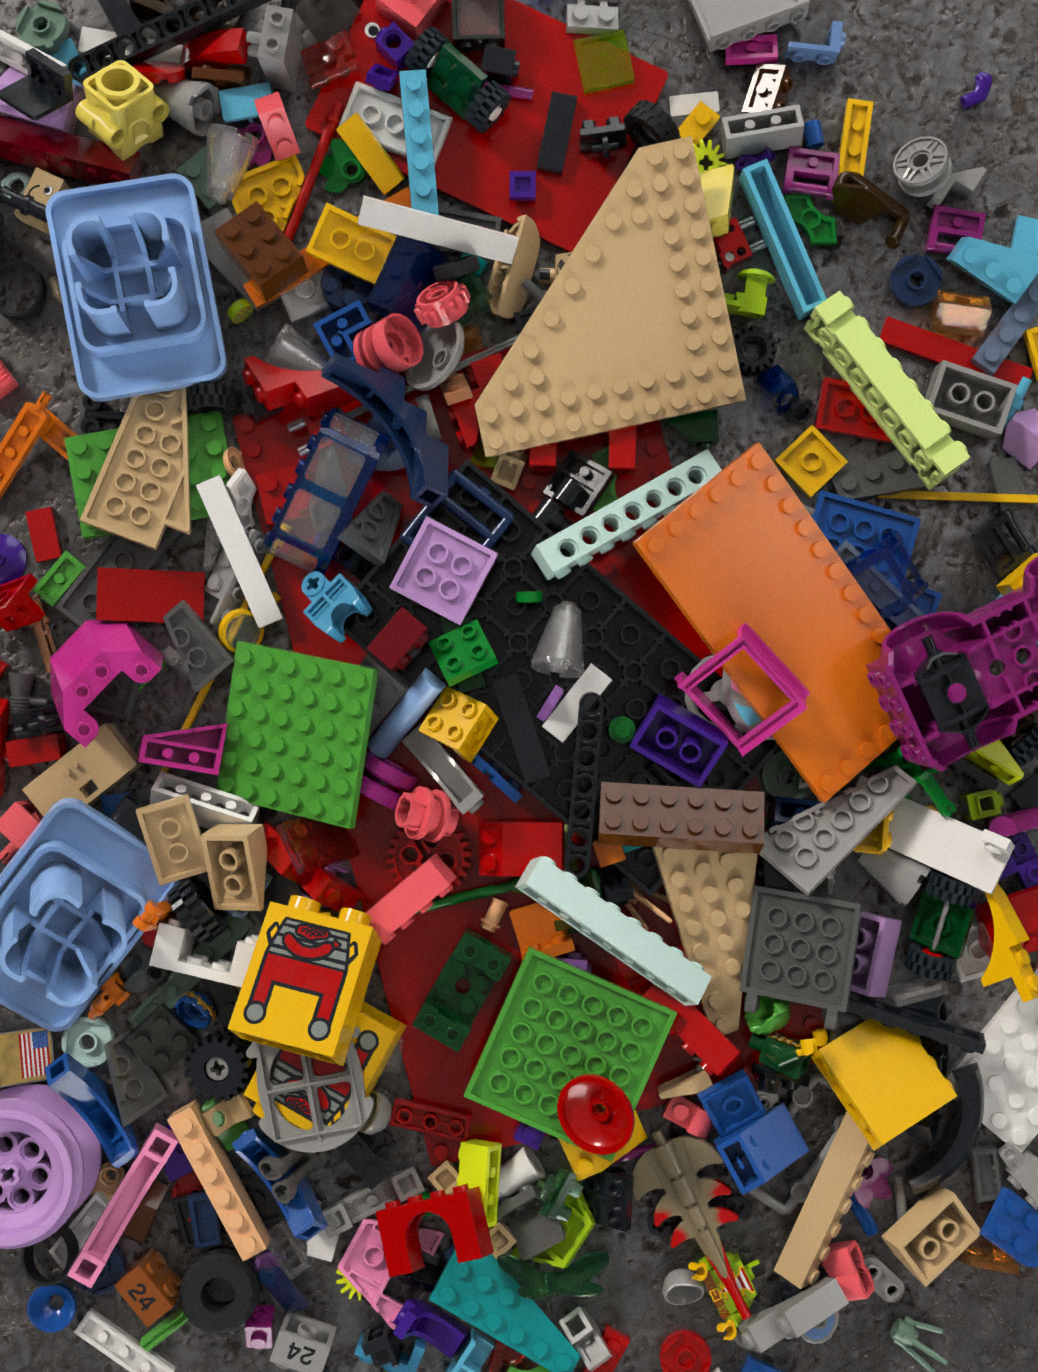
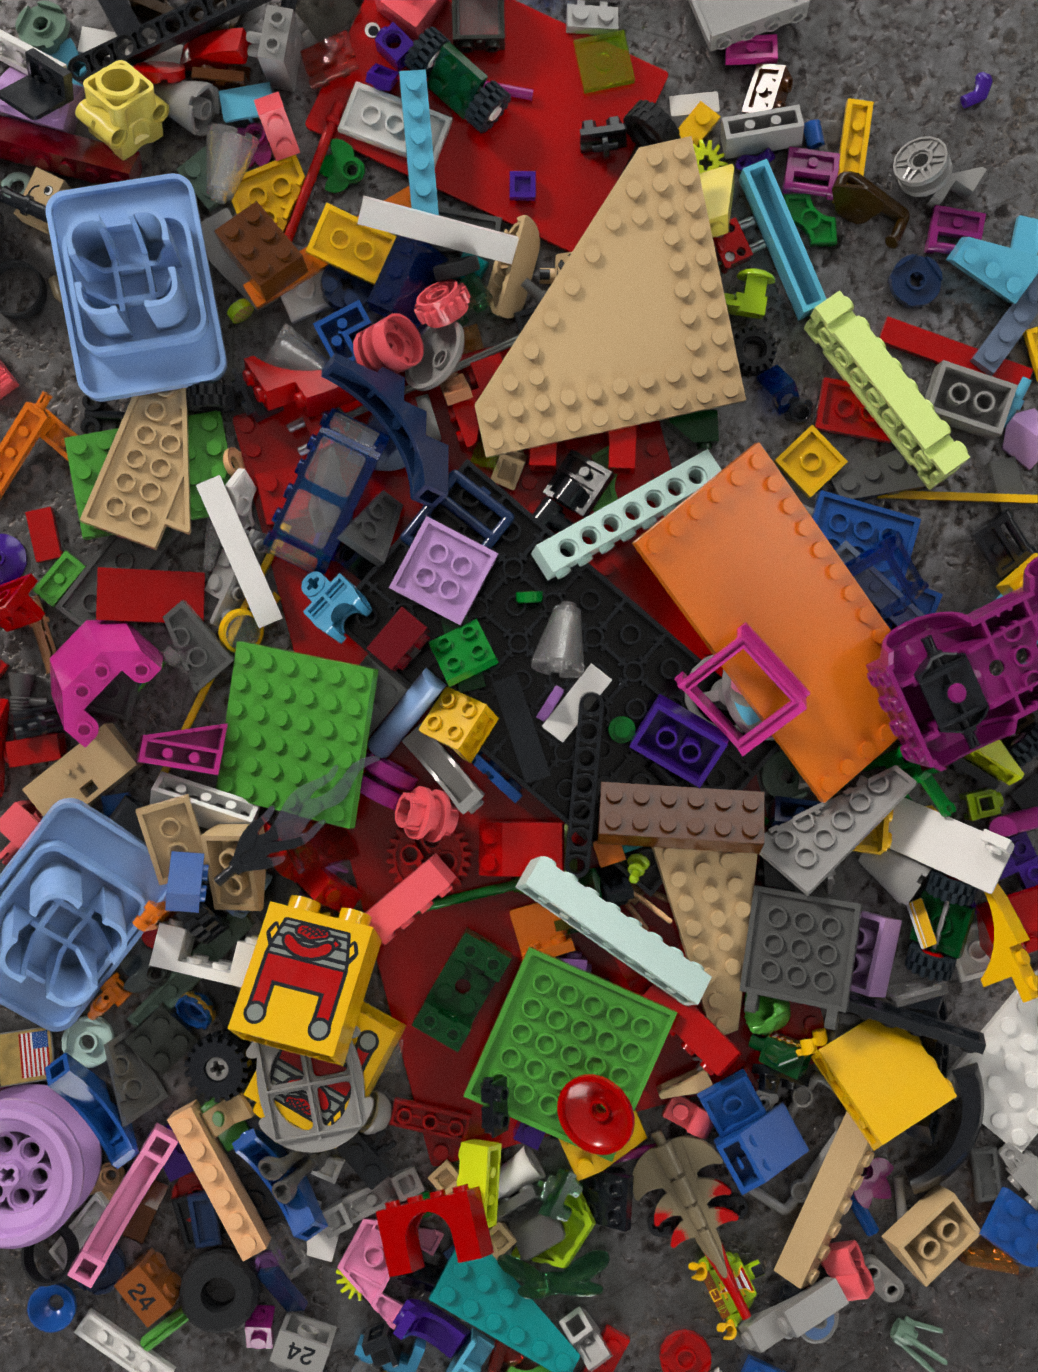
yellow tile [336,112,405,195] -> none
light nougat pin [480,897,509,933] -> none
black brick [481,44,521,85] -> none
black tile [537,91,578,175] -> none
light grey piece [662,1268,705,1305] -> none
medium blue bracket [784,21,846,65] -> none
clear orange brick [929,290,992,338] -> none
none -> blue brick [165,851,209,913]
none -> piece [214,756,380,886]
none -> white tile [311,1155,345,1184]
none -> black hinge [480,1076,510,1138]
none -> lime hair [627,853,650,884]
none -> yellow sticker [907,898,937,949]

